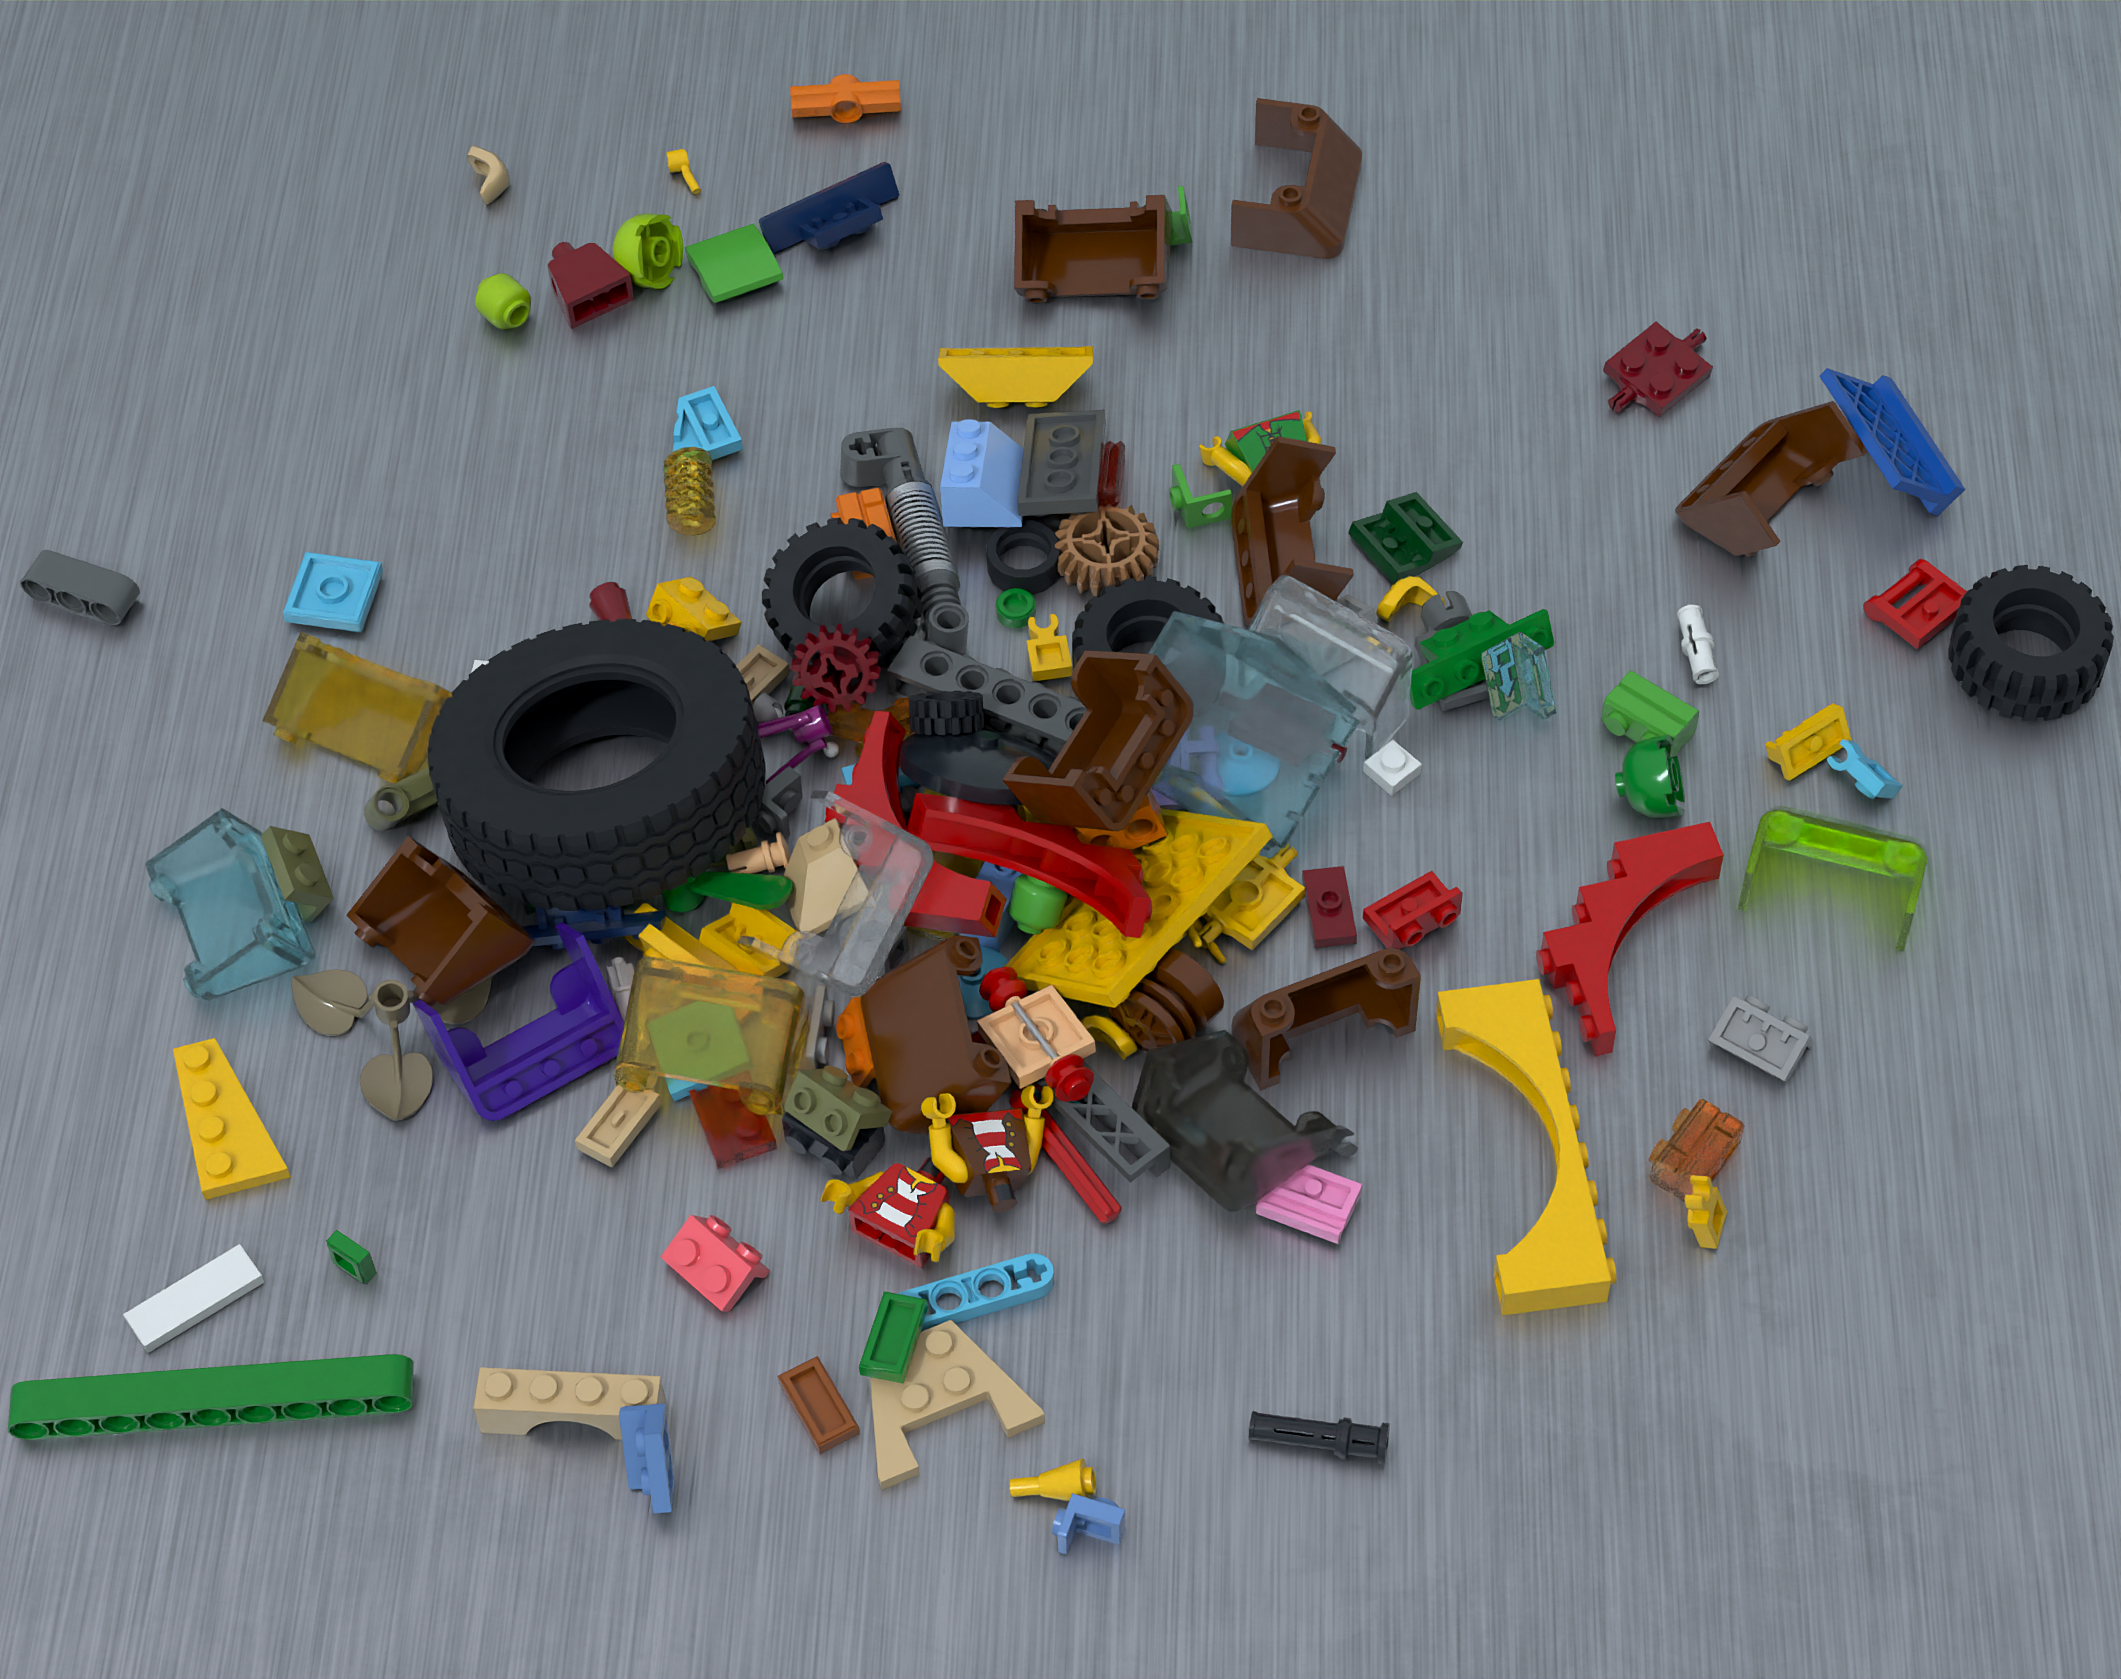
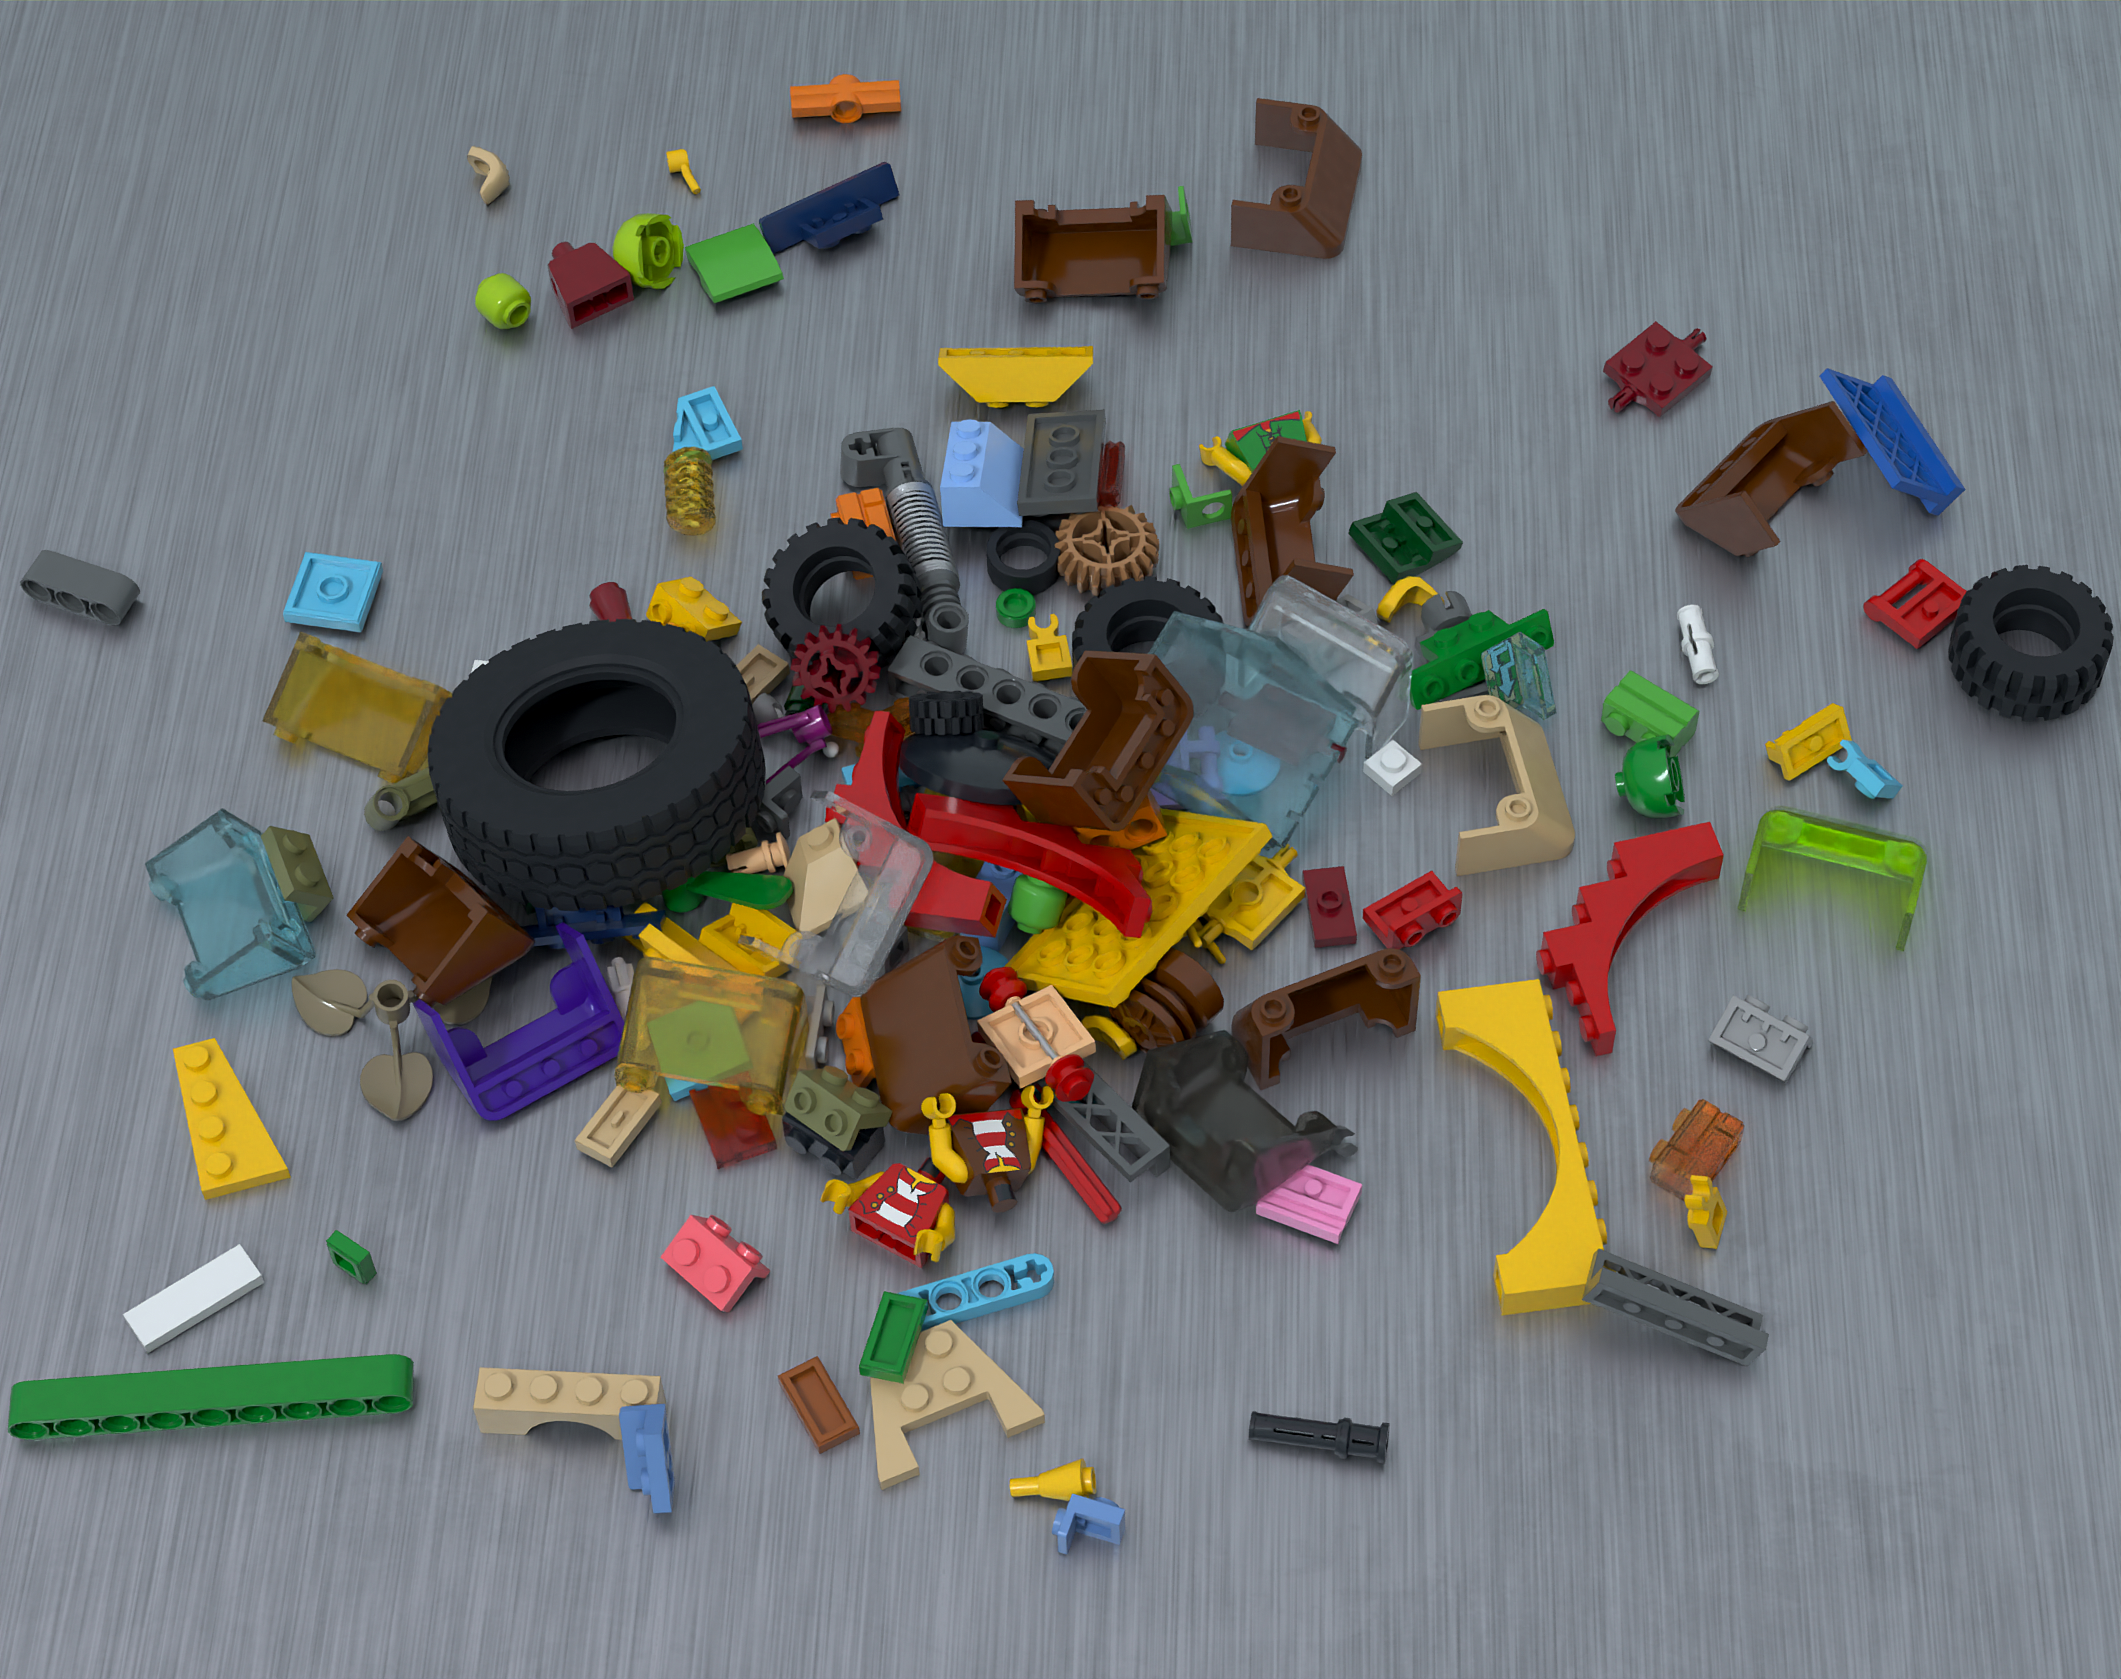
none -> tan windscreen [1418,695,1575,876]
none -> dark grey fence [1582,1248,1769,1366]

